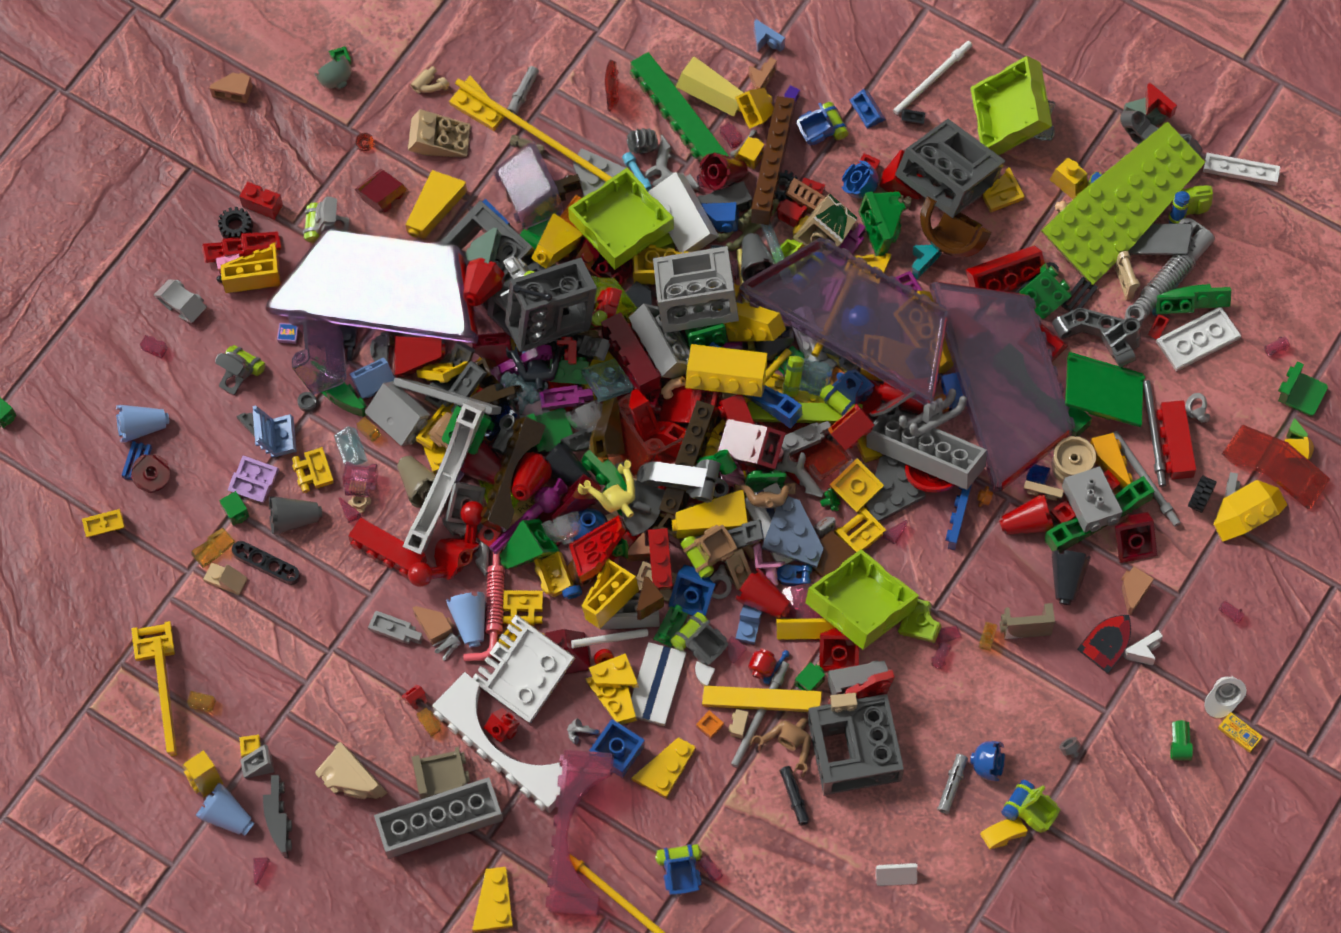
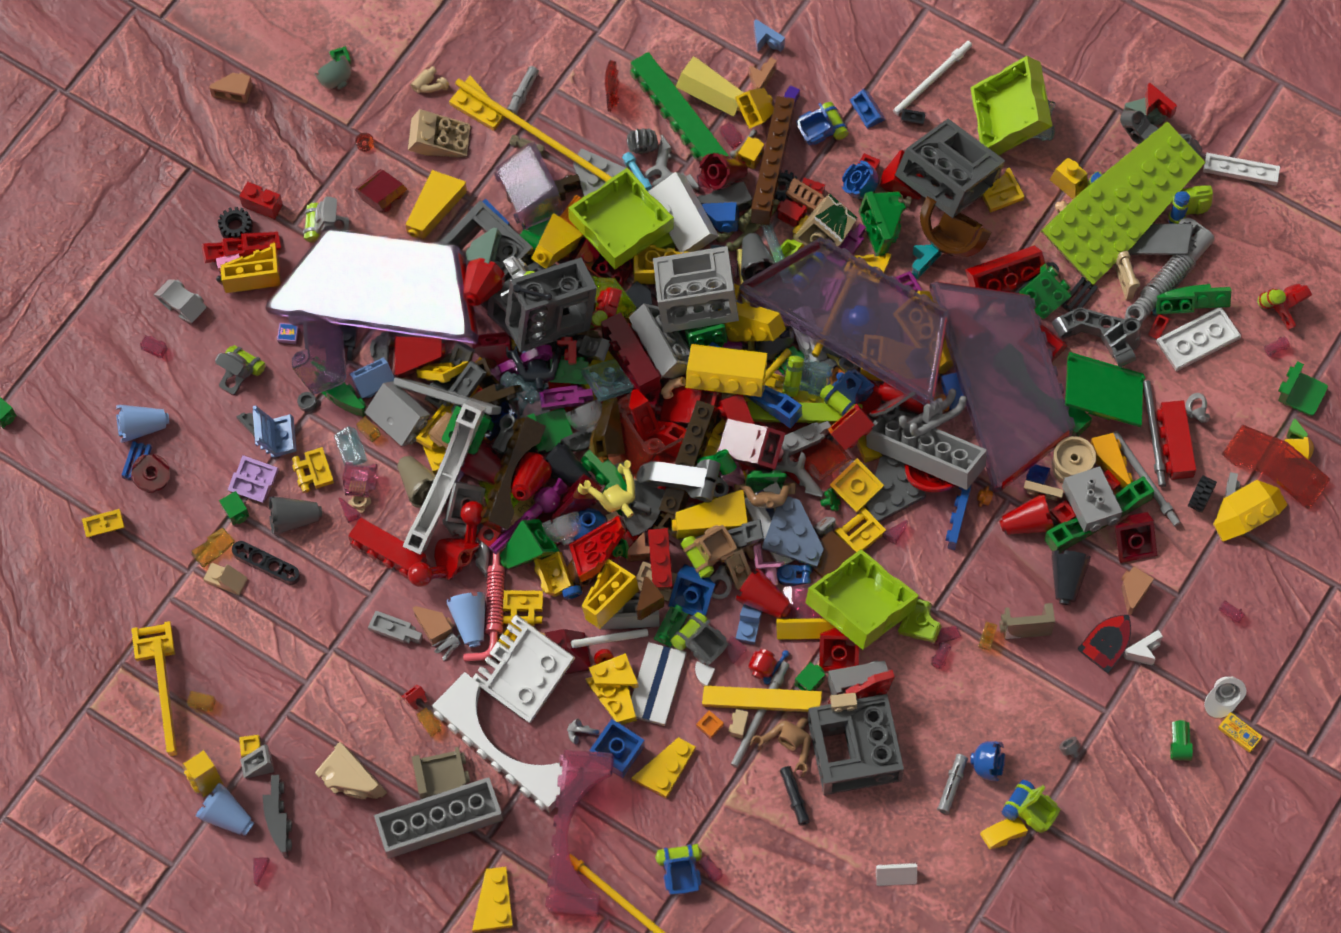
red brick [484,708,520,742] -> none
none -> red piece [1257,283,1312,329]

